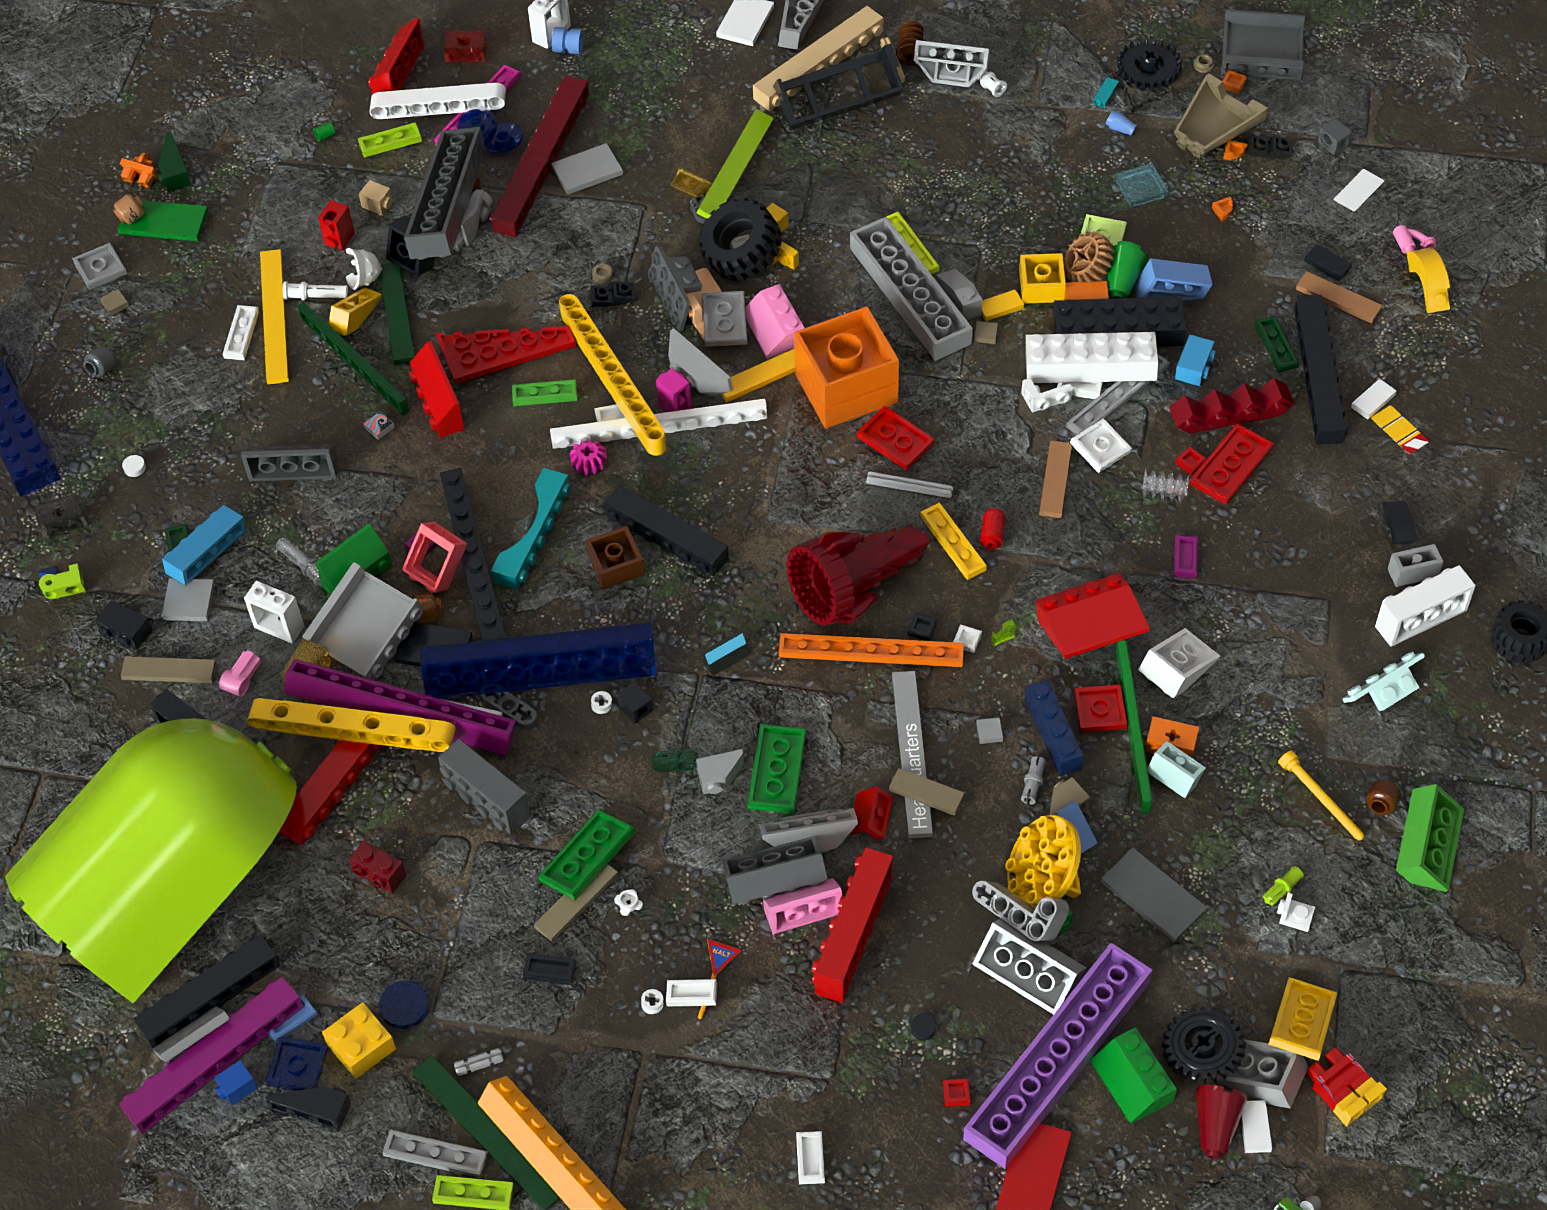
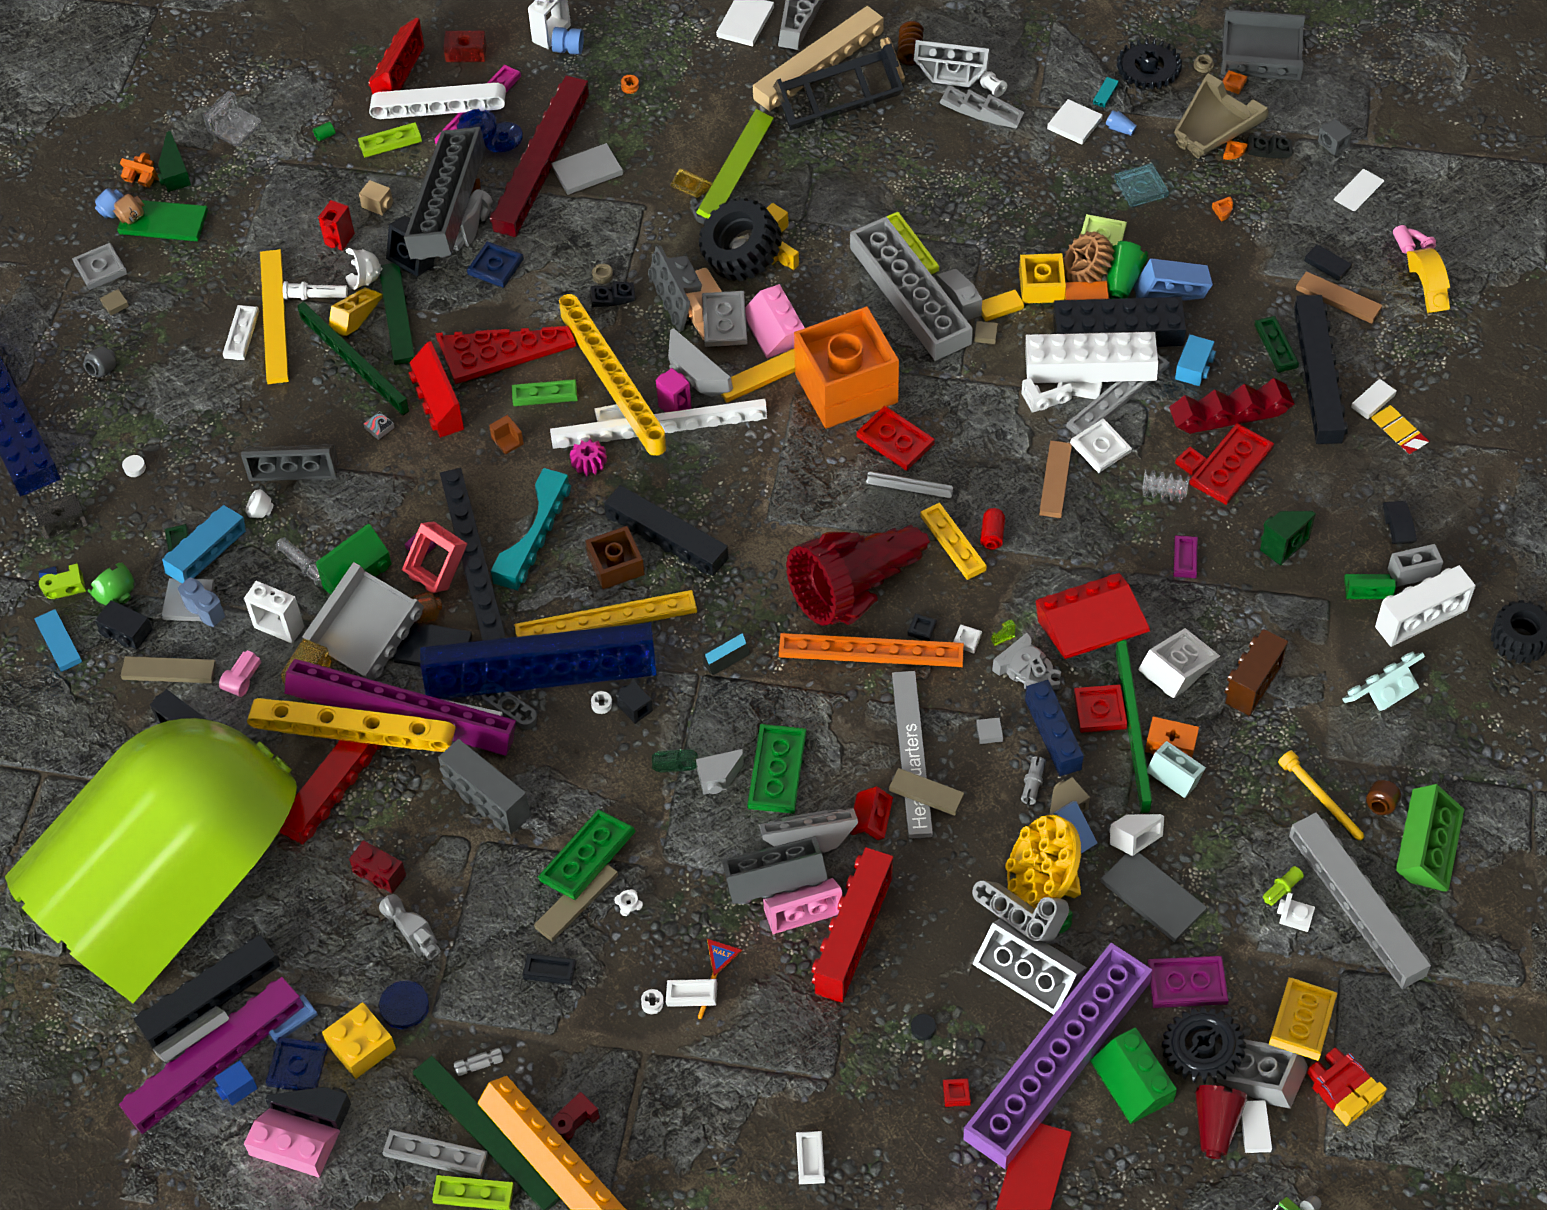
none -> dark azure tile [34,609,82,672]
none -> bright green cylinder [88,562,135,606]
none -> medium blue head [95,188,124,219]
none -> sand blue brick [178,577,225,627]
none -> clear bracket [203,90,262,146]
none -> bright pink slope [244,1108,340,1178]
none -> white cone [246,489,273,518]
none -> light grey hips [379,894,441,960]
none -> dark blue tile [467,241,524,288]
none -> dark orange panel [489,415,524,454]
none -> yellow tile [514,590,697,647]
none -> dark red leg [551,1092,600,1141]
none -> orange bush [621,75,639,94]
none -> light grey slope [939,85,1024,128]
none -> light grey piece [992,633,1061,690]
none -> white tile [1047,99,1103,144]
none -> white slope [1110,814,1164,856]
none -> magenta tile [1147,956,1229,1008]
none -> reddish brown brick [1224,629,1288,716]
none -> dark green slope [1260,511,1316,566]
none -> light grey brick [1289,812,1431,989]
none -> green panel [1344,574,1396,599]

